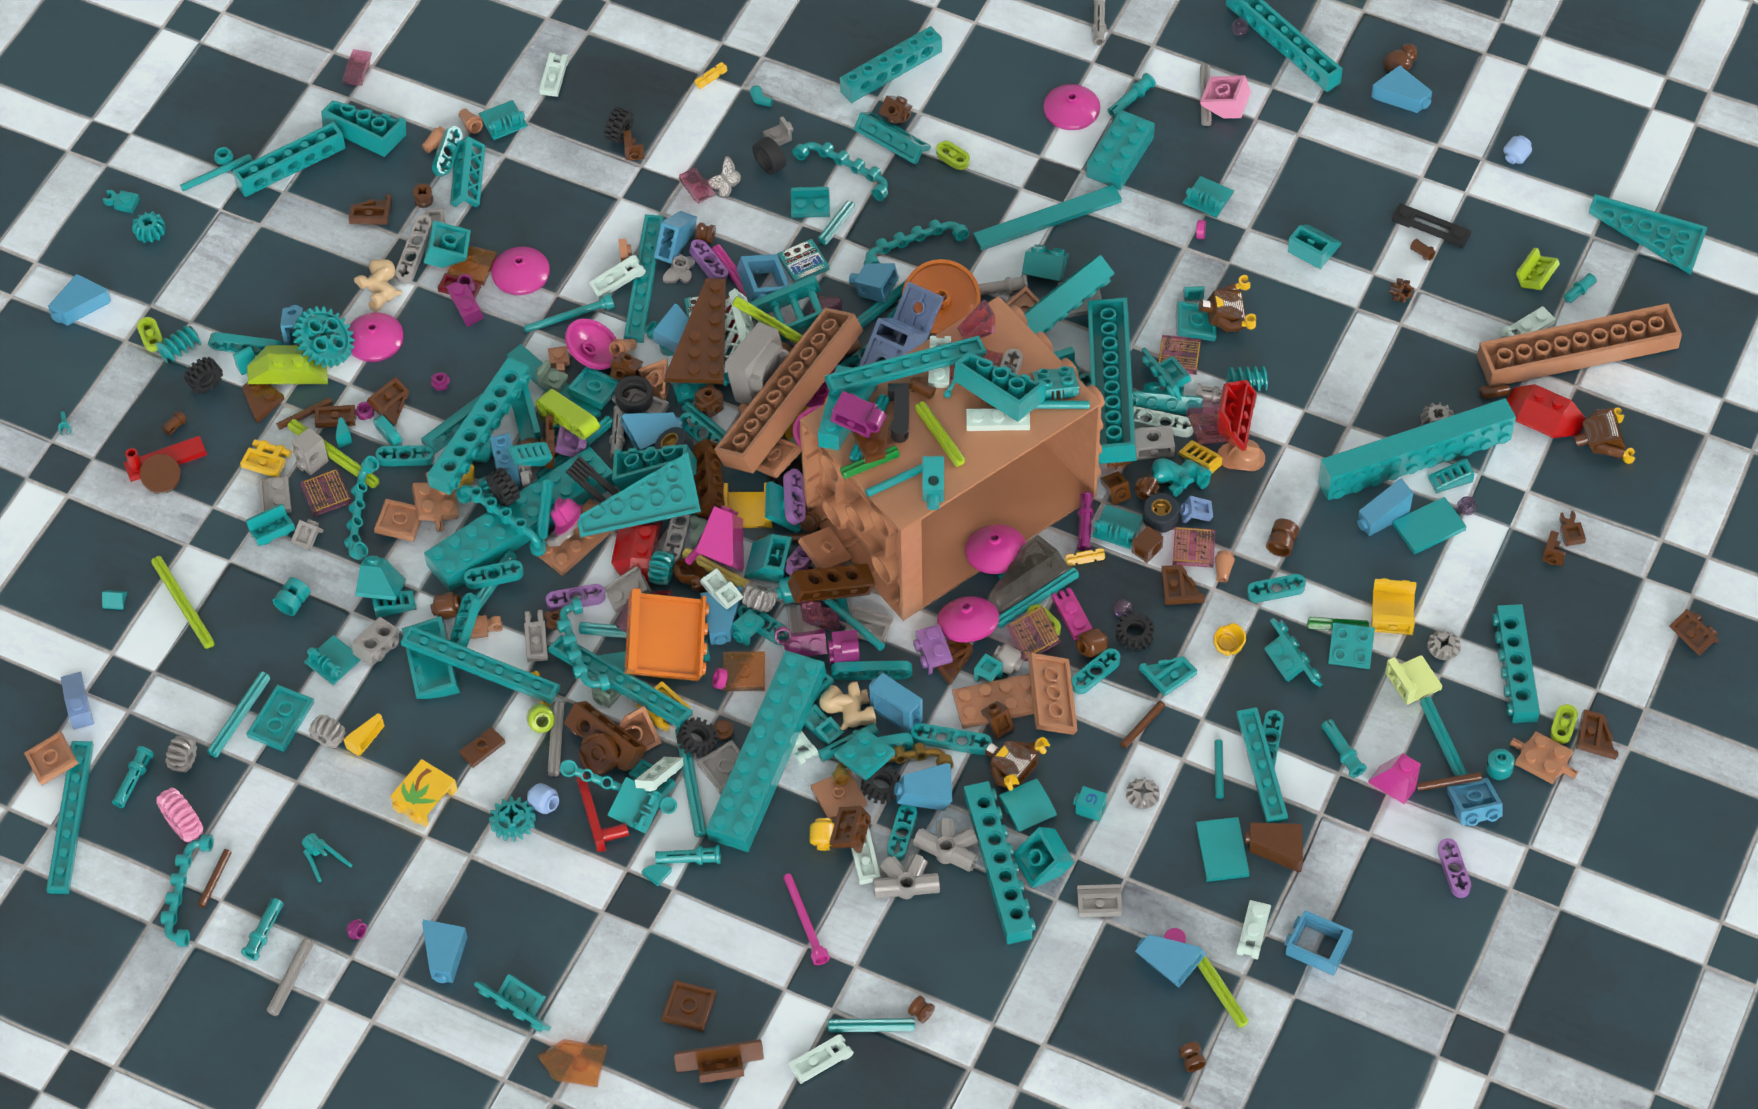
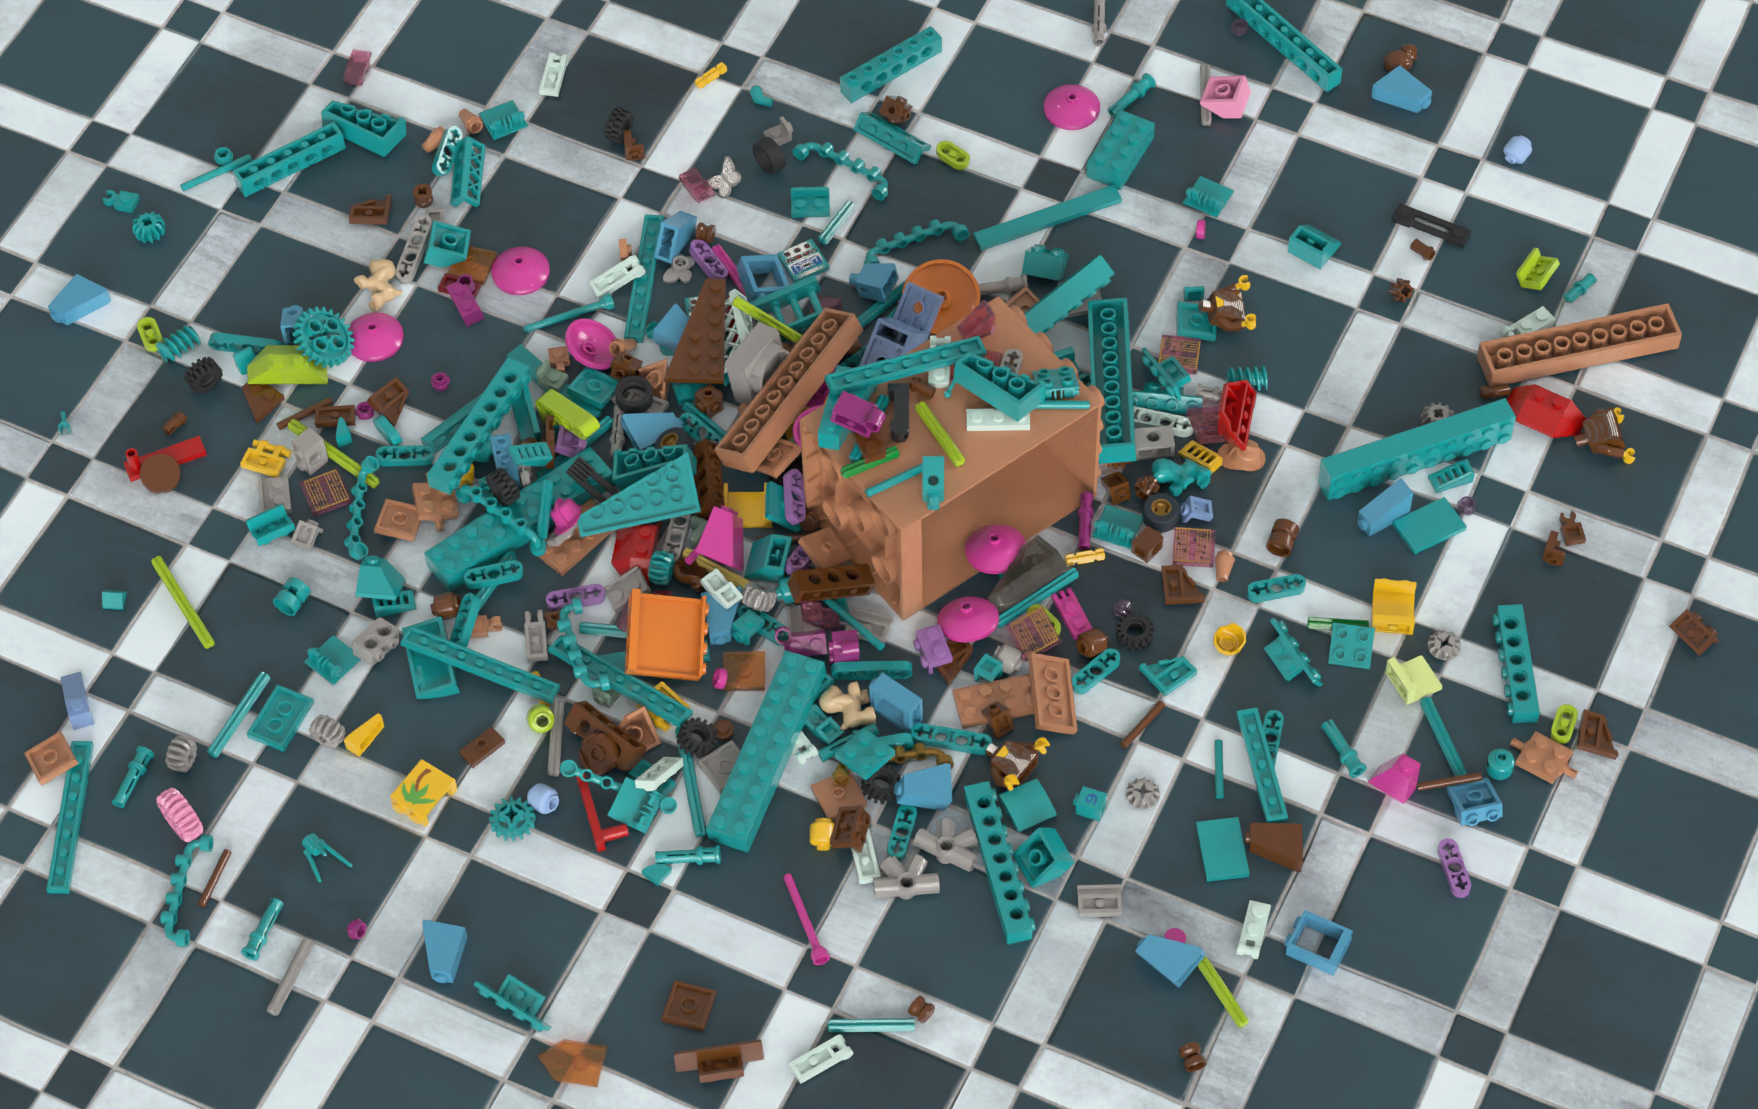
teal wing [1589,194,1708,275] -> none

